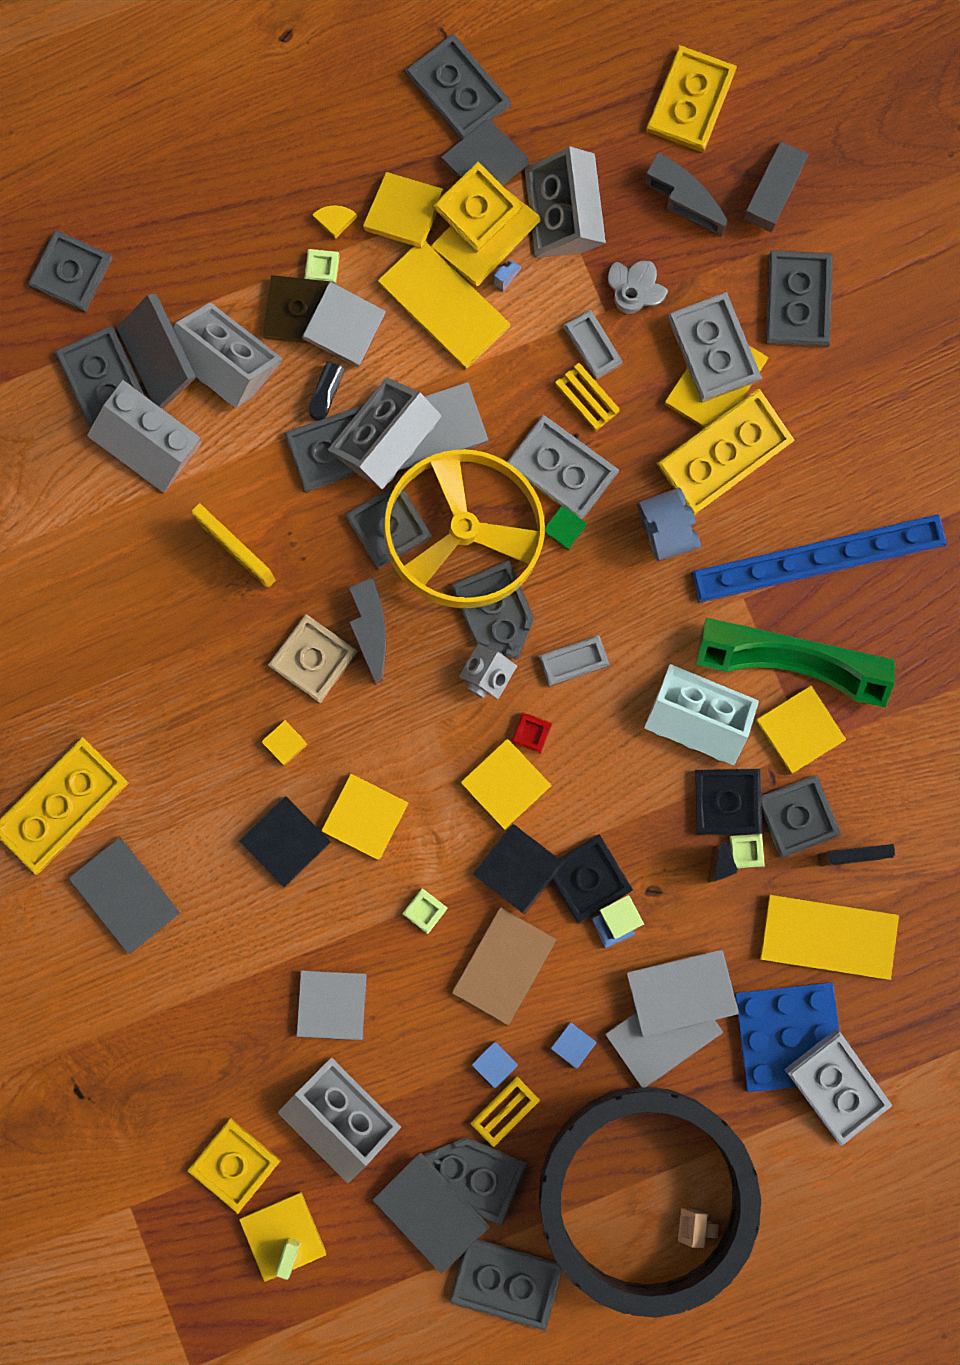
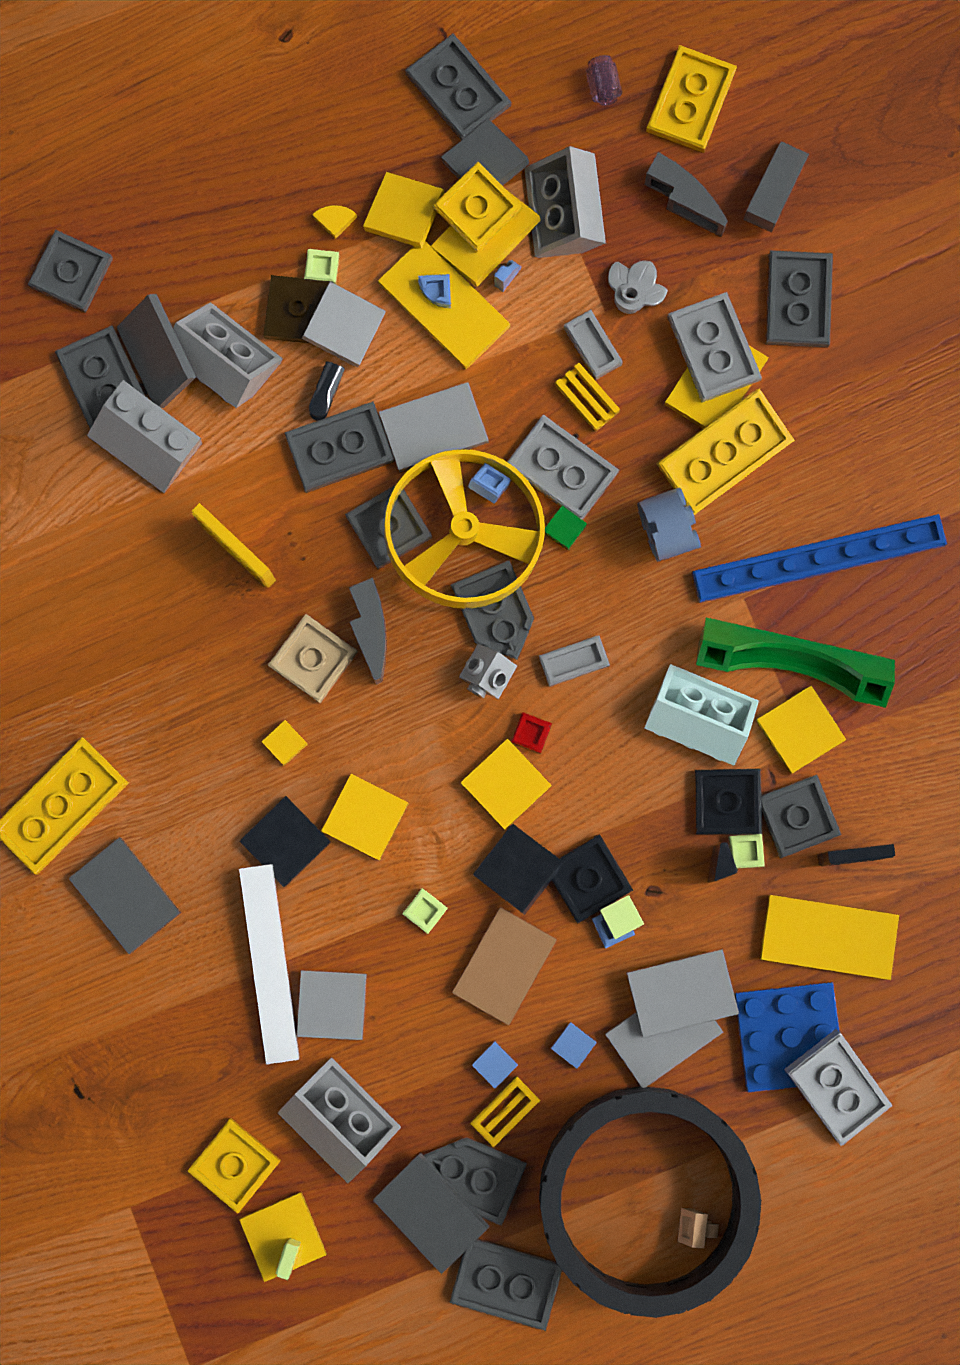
light grey slope [328,377,442,489] -> none
none -> white tile [239,864,300,1064]
none -> medium blue tile [418,274,451,308]
none -> medium blue tile [468,463,511,504]
none -> clear purple brick [586,55,622,106]

